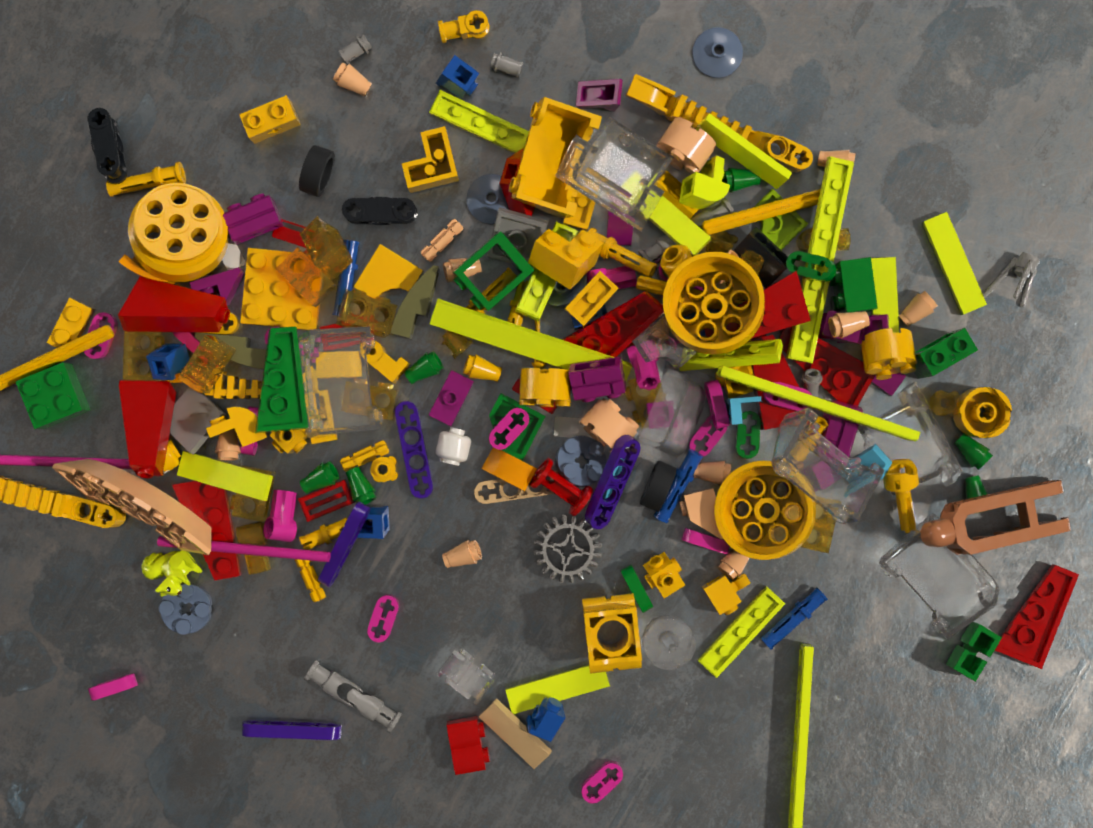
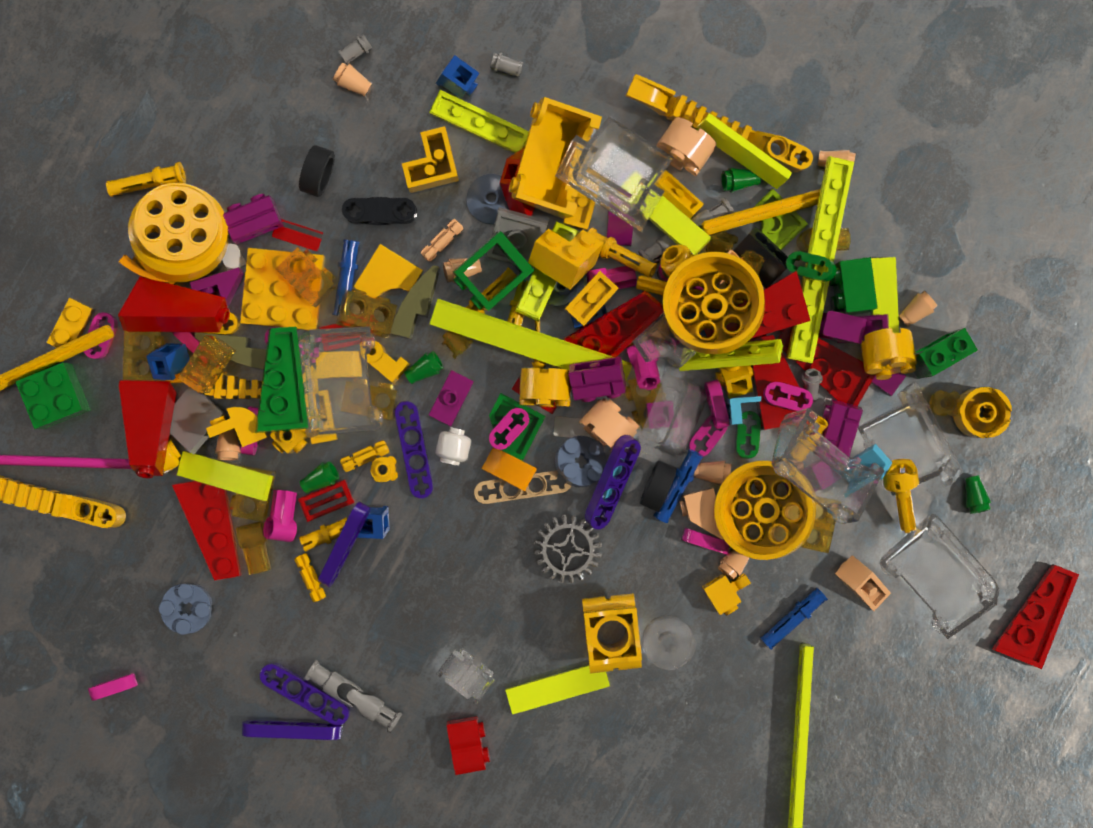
light nougat brick [52,459,211,555] -> none
black piece [87,108,128,185] -> none
neon yellow animal [141,550,203,597] -> none
dark pink piece [157,536,331,562] -> none
yellow brick [239,95,301,144] -> none
clear yellow brick [300,217,353,278] -> none
green cone [345,467,377,505] -> none
dark pink beam [367,594,399,642] -> none
yellow connector [438,10,490,43] -> none
light nougat cone [442,540,482,568] -> none
yellow cone [463,354,502,382] -> none
tan tile [479,698,552,769] -> none
blue brick [526,697,566,742] -> none
red hose [529,458,593,516] -> none
magenta slope [576,79,623,112] -> none
dark pink beam [581,761,623,804] -> none
green beam [620,565,654,613] -> none
yellow brick [643,552,685,599] -> none
neon yellow brick [679,155,730,209] -> none
sand blue dish [692,27,743,78] -> none
neon yellow tile [697,586,785,678] -> none
neon yellow tile [716,366,921,442] -> none
light nougat cone [828,311,870,338] -> none
nougat piece [920,480,1071,555] -> none
neon yellow tile [922,212,987,315] -> none
green piece [946,621,1002,682] -> none
green cone [954,433,993,470] -> none
light grey plant [983,252,1040,307] -> none
none -> dark purple beam [260,663,350,725]
none -> light nougat slope [835,555,891,611]

